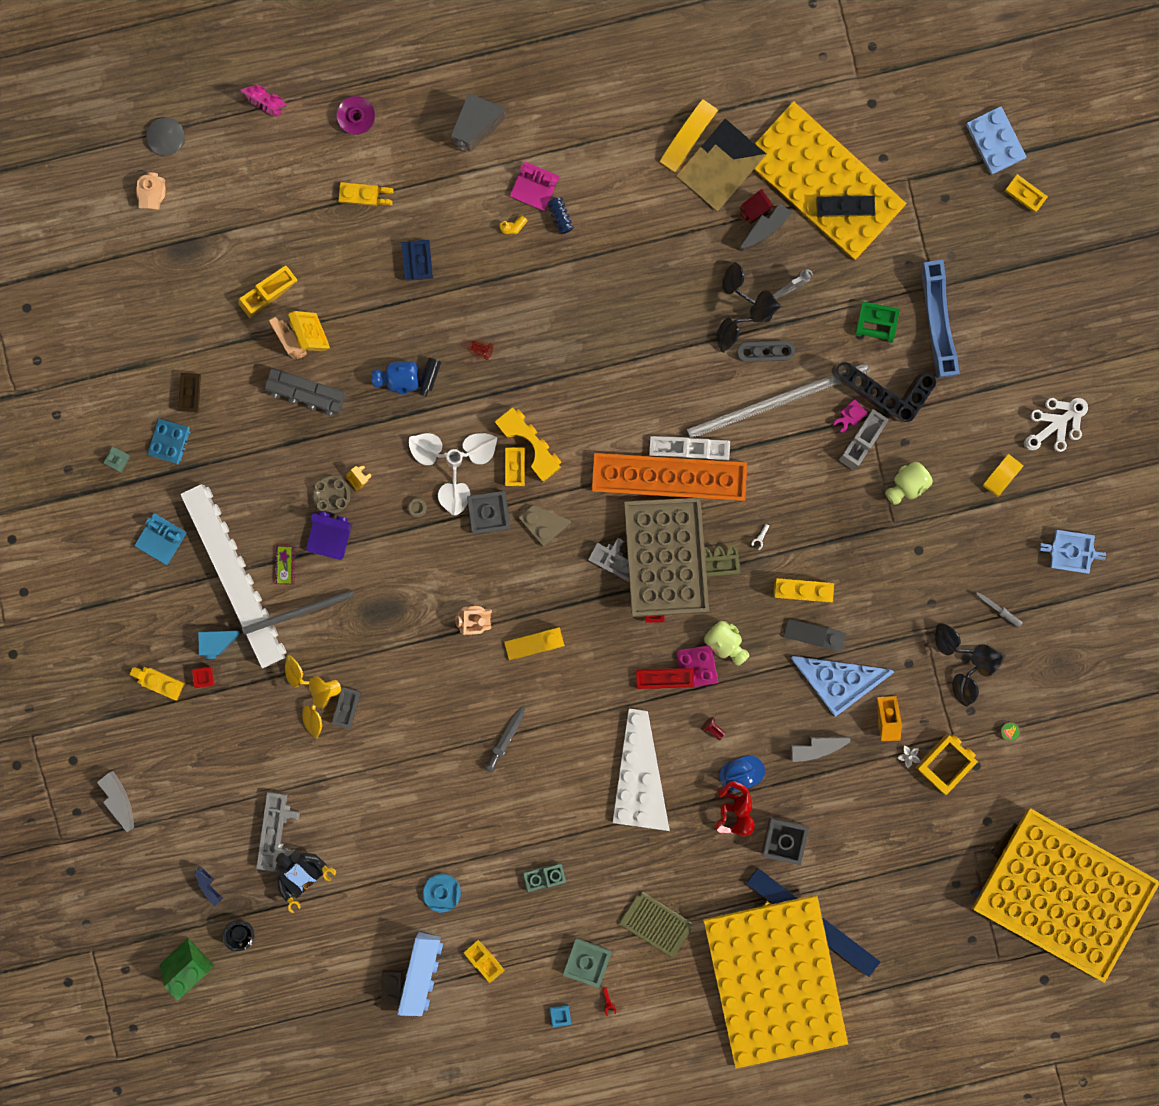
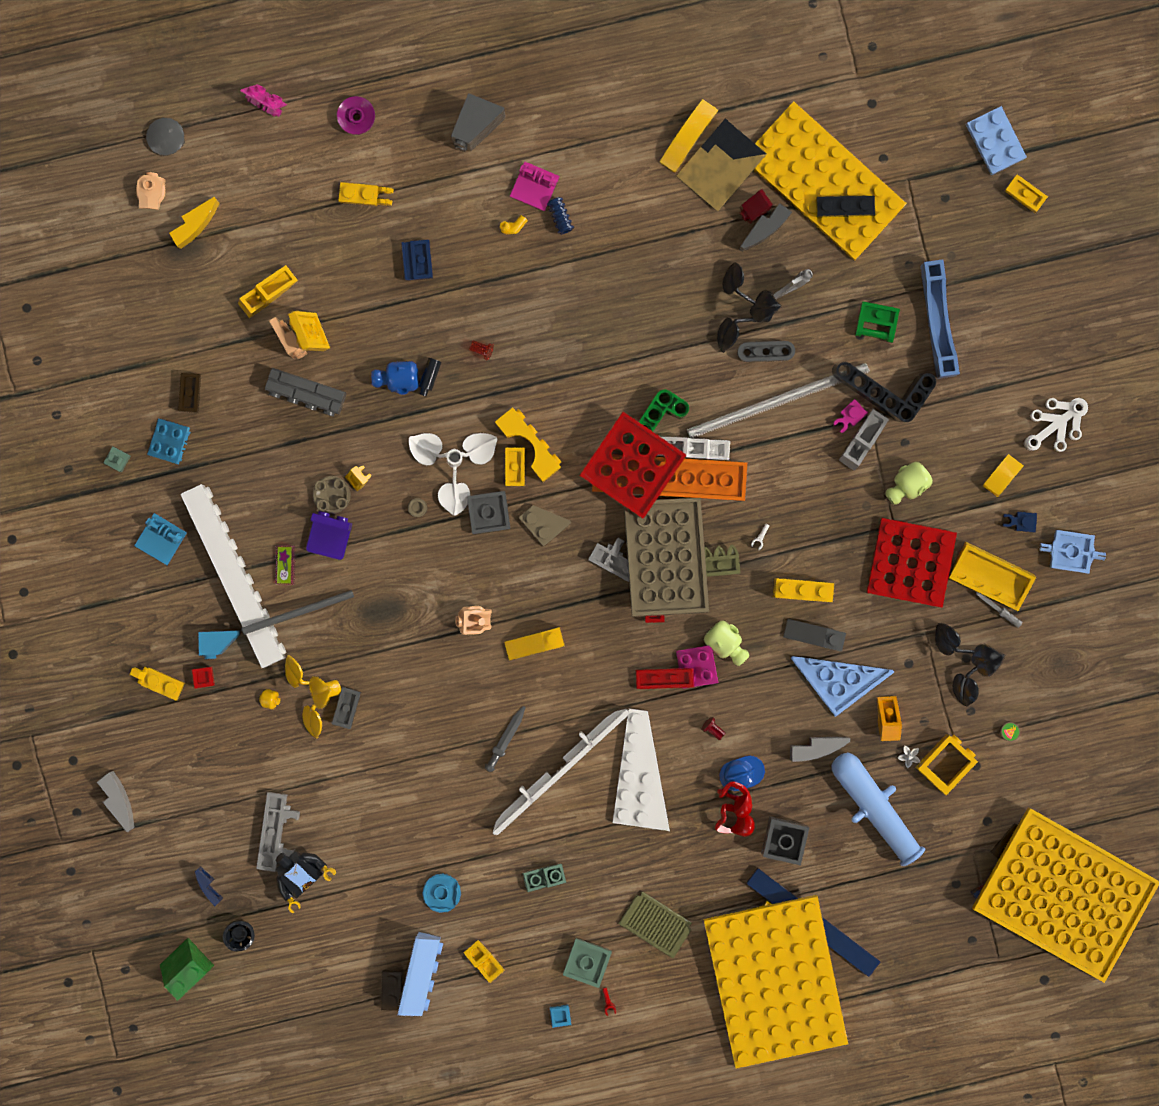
none -> yellow slope [169,197,220,249]
none -> yellow piece [259,689,280,709]
none -> white piece [493,709,628,835]
none -> red piece [579,412,687,519]
none -> green beam [625,389,689,453]
none -> light blue piece [832,752,925,866]
none -> red piece [866,518,957,608]
none -> yellow slope [949,542,1036,611]
none -> dark blue plate [1002,512,1037,533]

